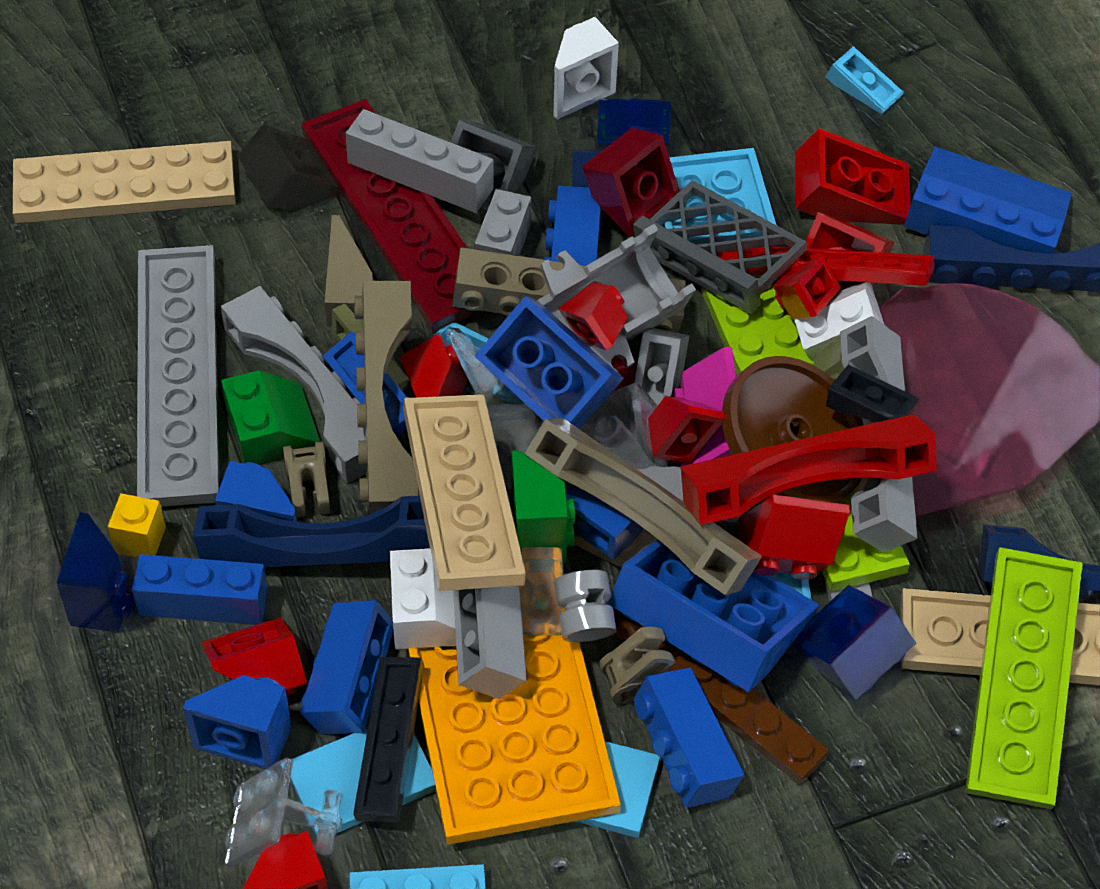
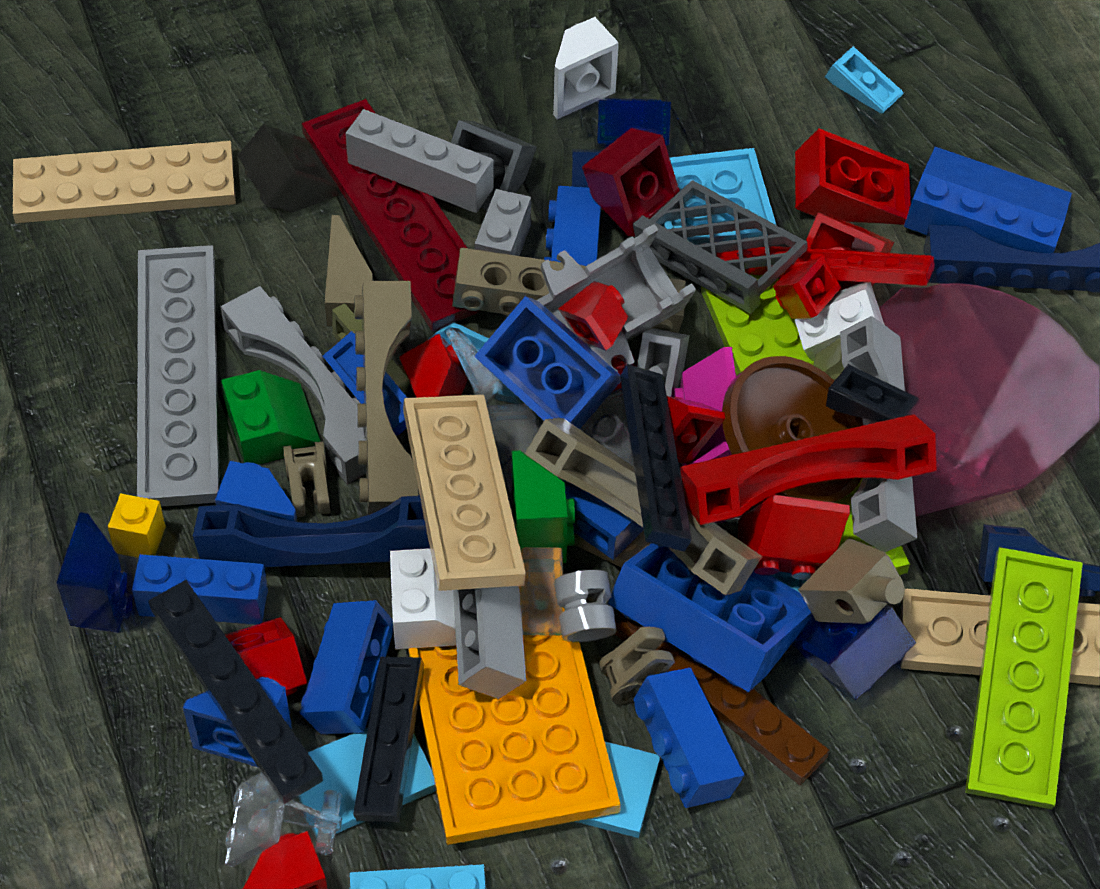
none -> black plate [148,580,323,804]
none -> black plate [620,364,692,552]
none -> dark tan torso [798,538,905,624]

